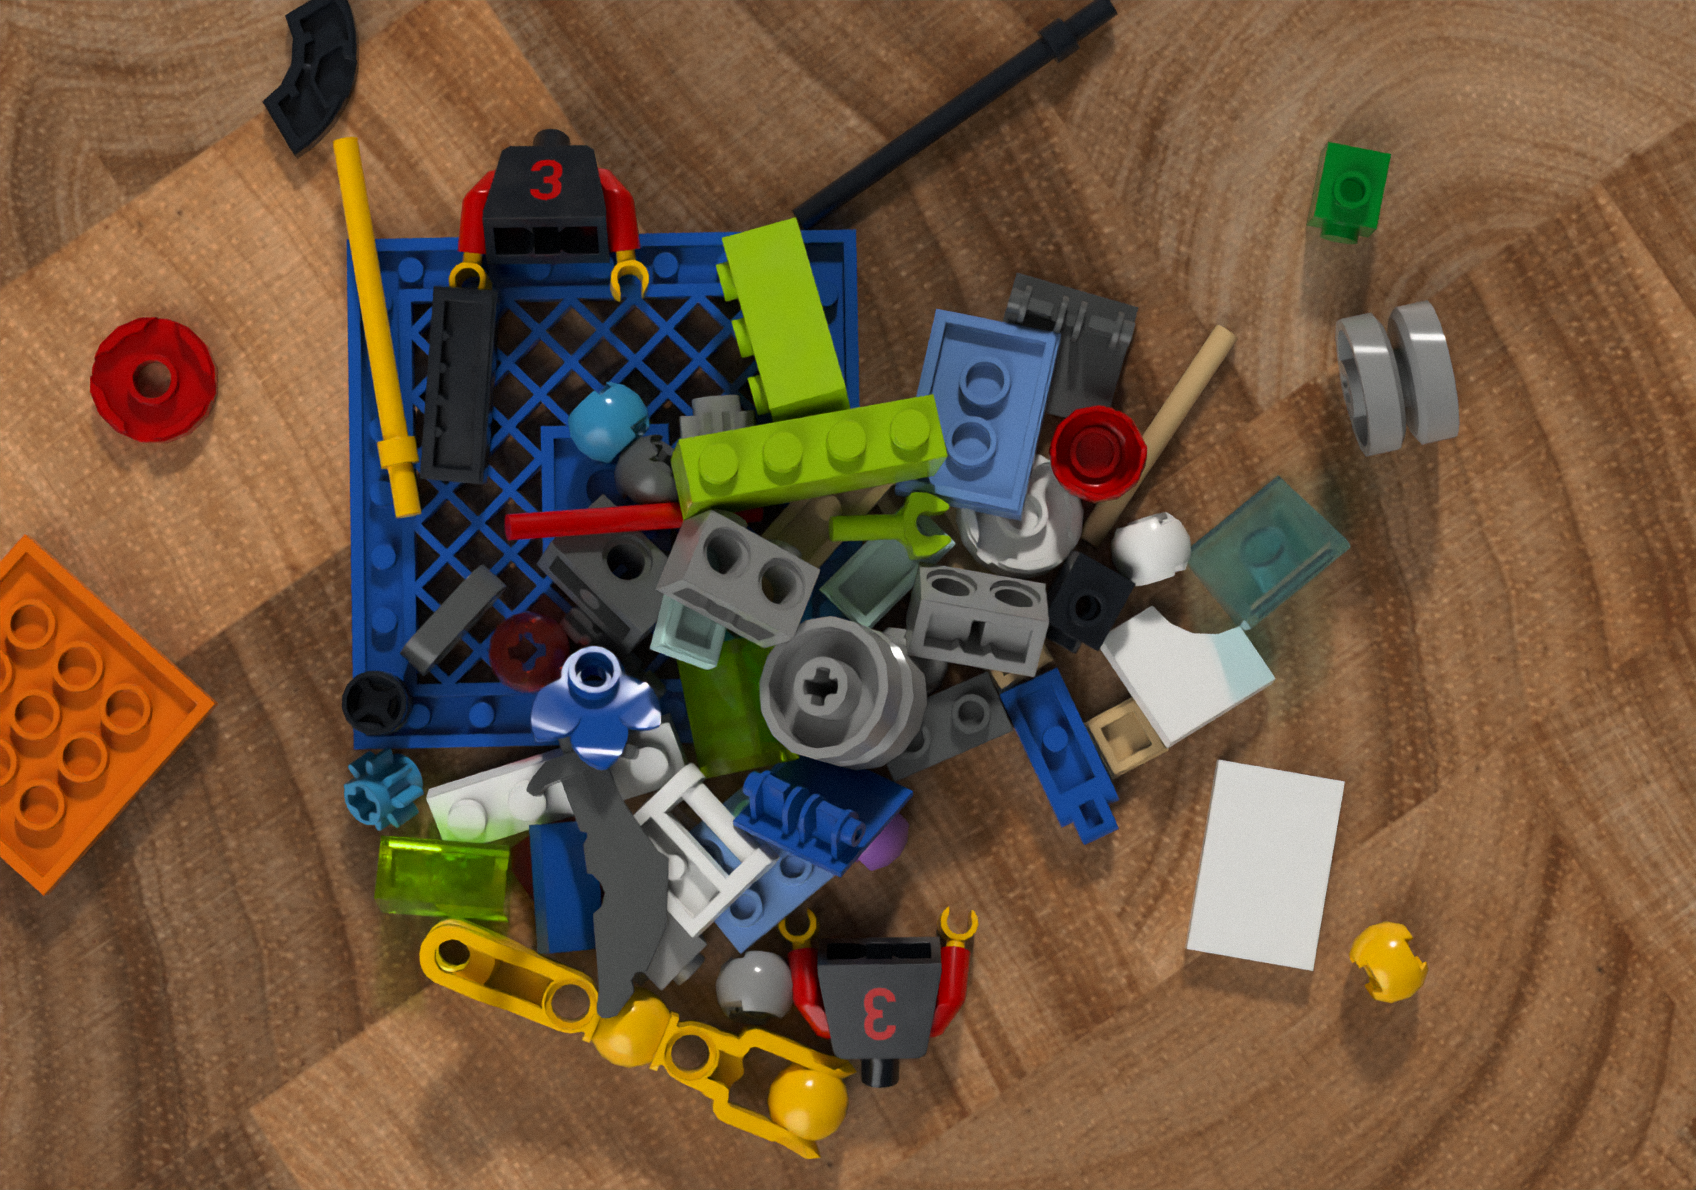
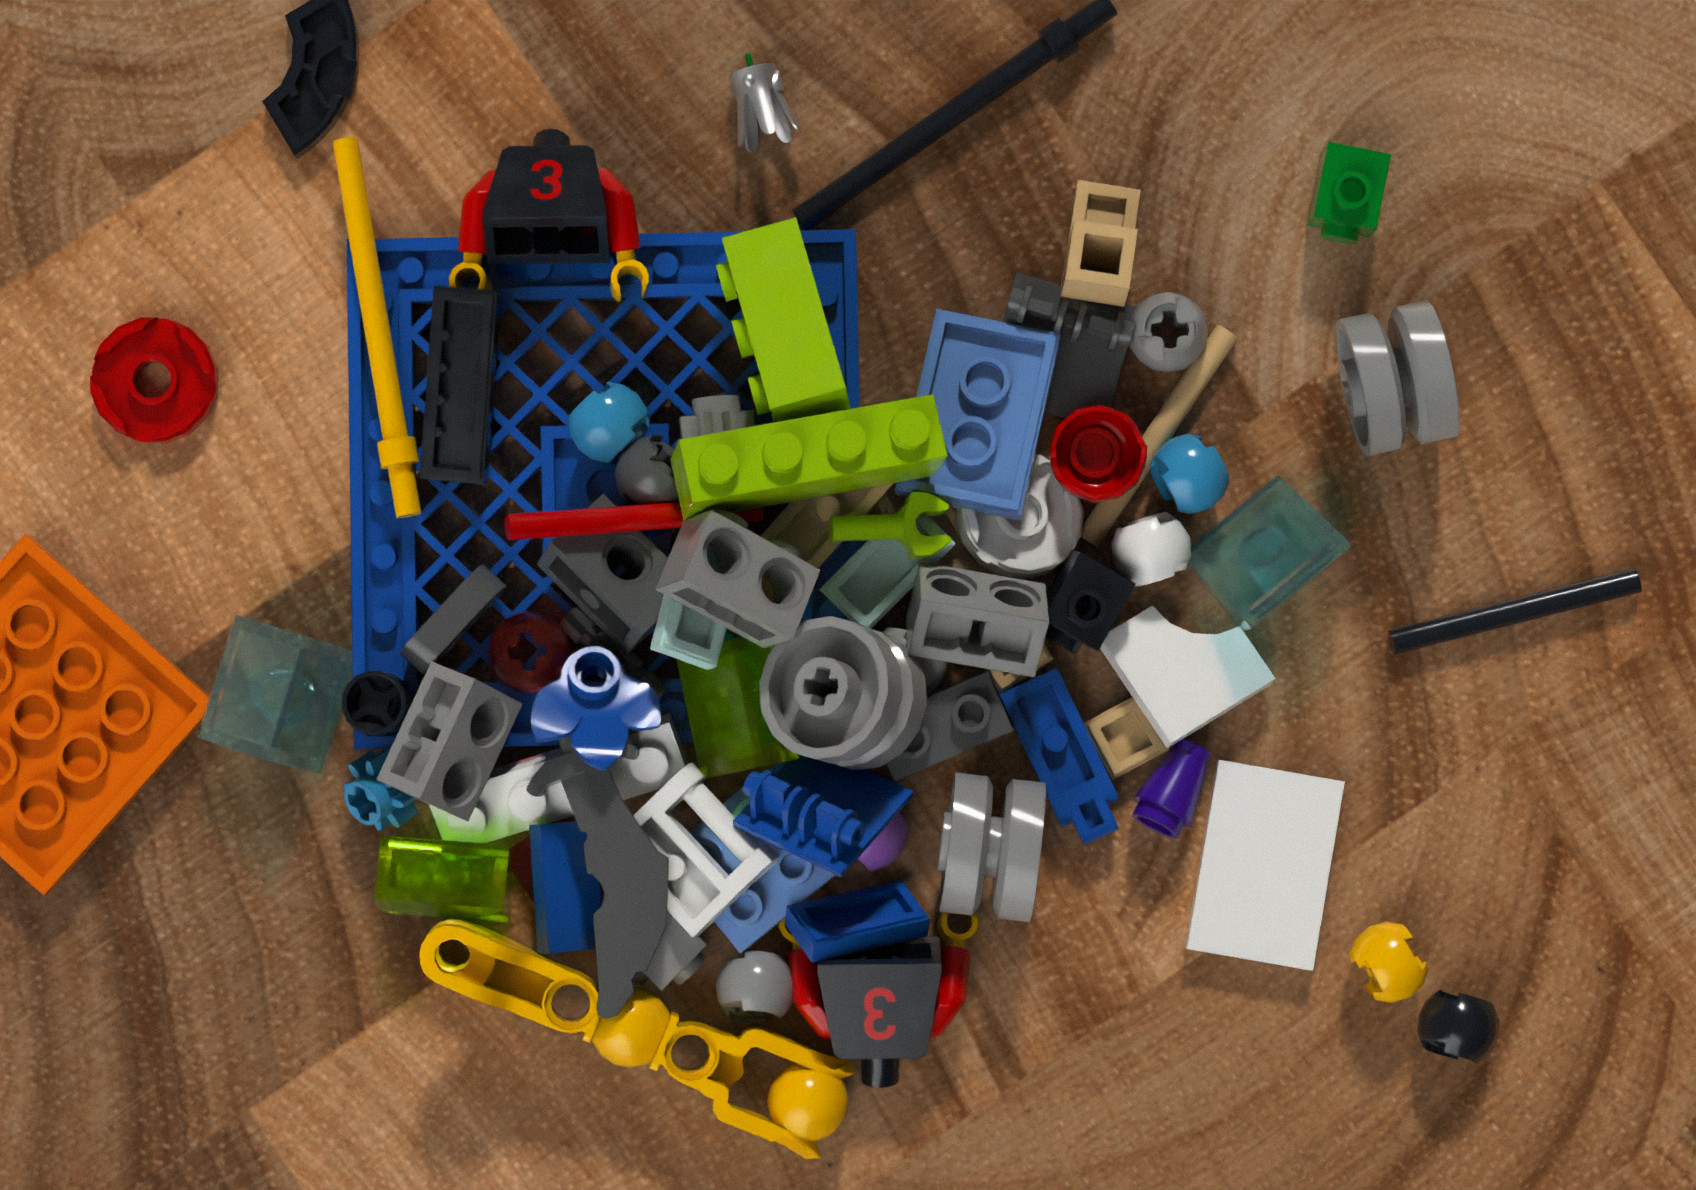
none -> clear light blue slope [197,615,353,774]
none -> light grey brick [376,661,522,822]
none -> flat silver piece [728,53,803,153]
none -> blue tile [785,880,930,963]
none -> light grey wheel [937,772,1046,922]
none -> tan brick [1060,180,1141,307]
none -> light grey piece [1129,292,1209,373]
none -> dark purple cone [1132,739,1211,838]
none -> dark azure piece [1150,433,1230,514]
none -> black bar [1388,568,1642,655]
none -> black piece [1417,989,1500,1063]

